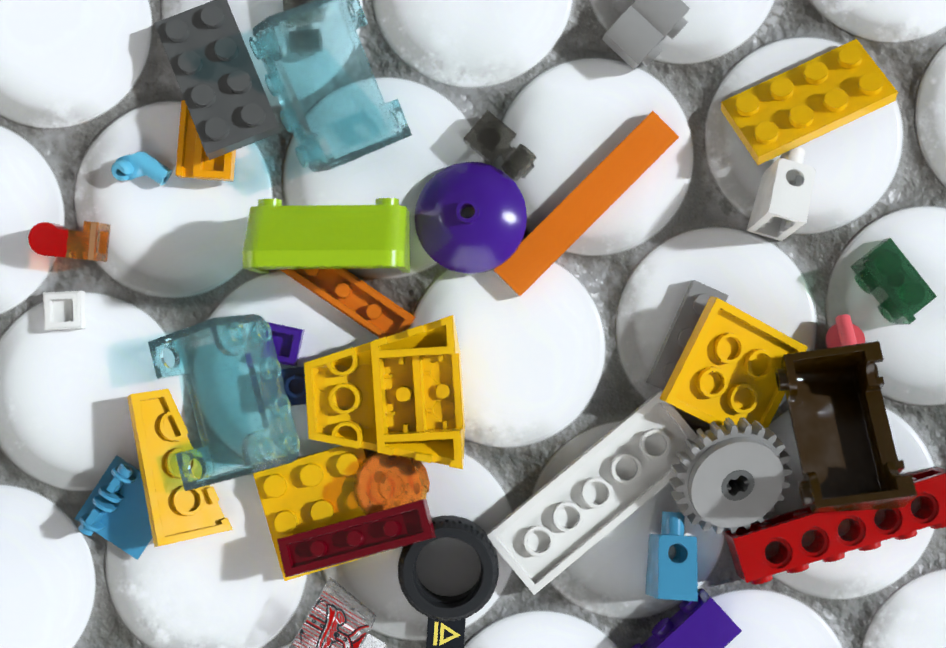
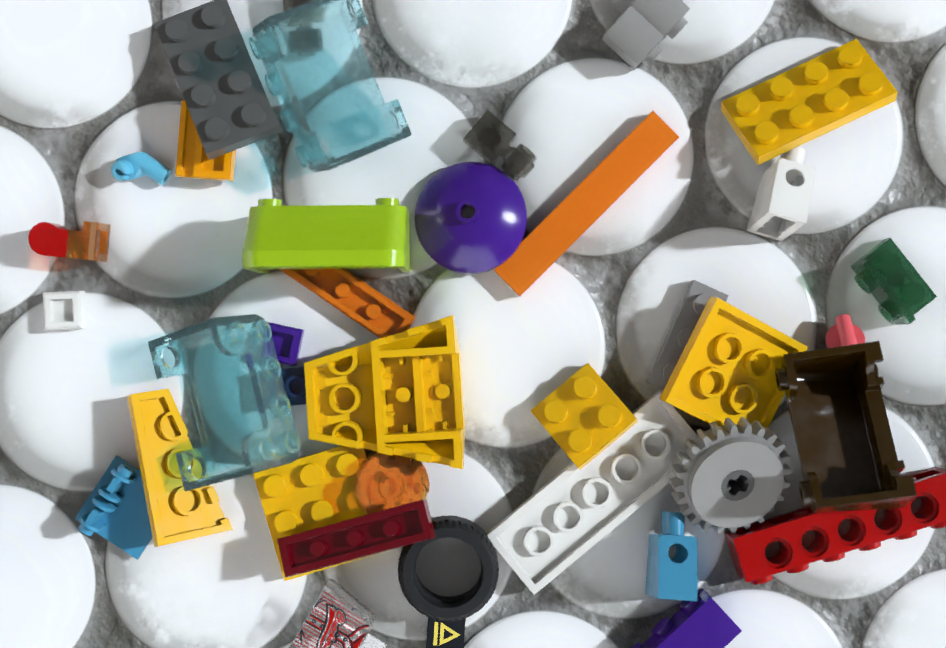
none -> yellow plate [530,363,638,470]

